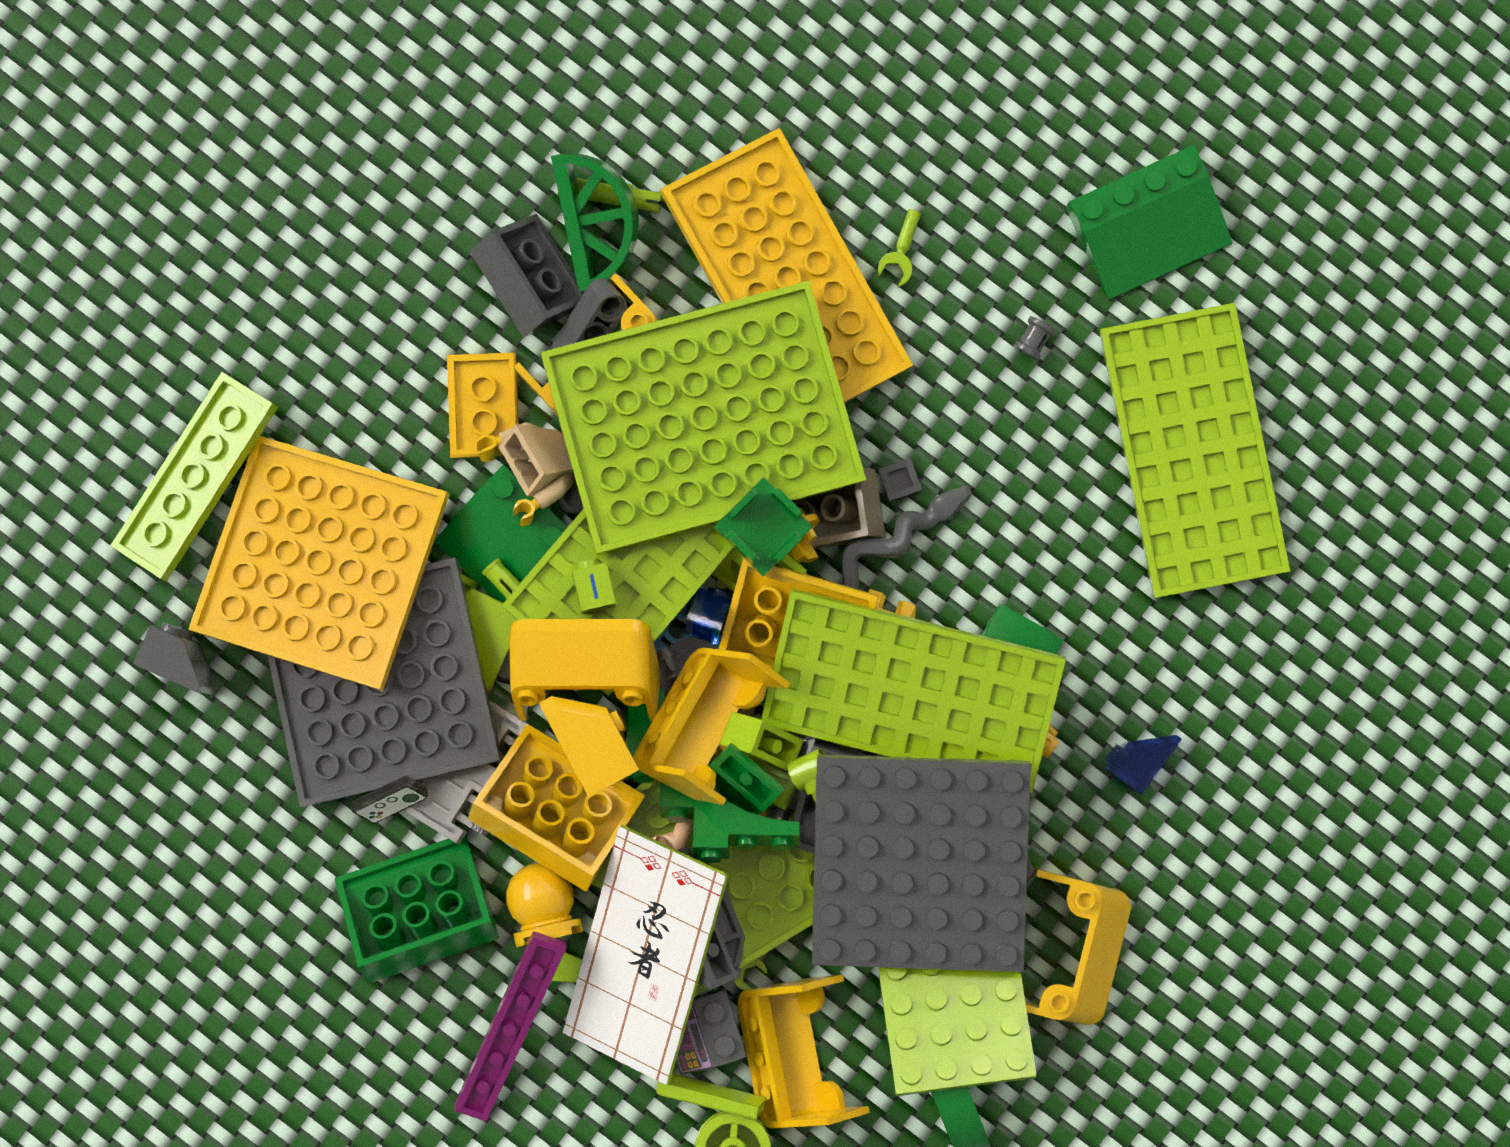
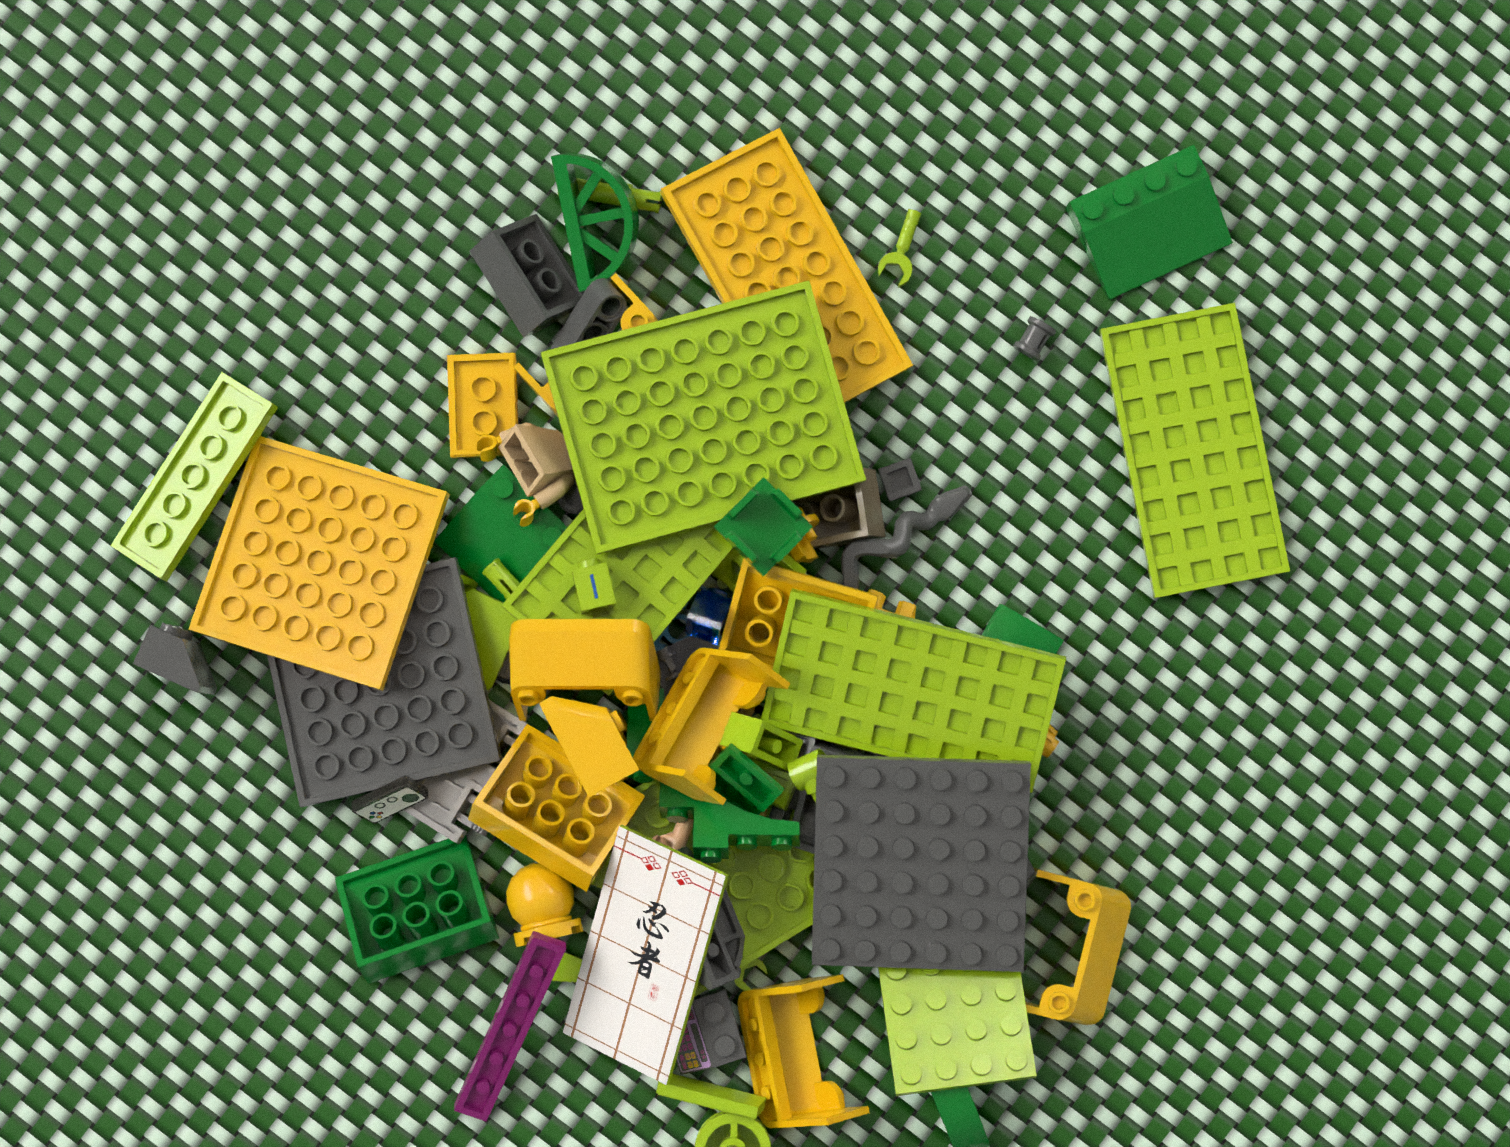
clear blue slope [1104,735,1182,795] -> none

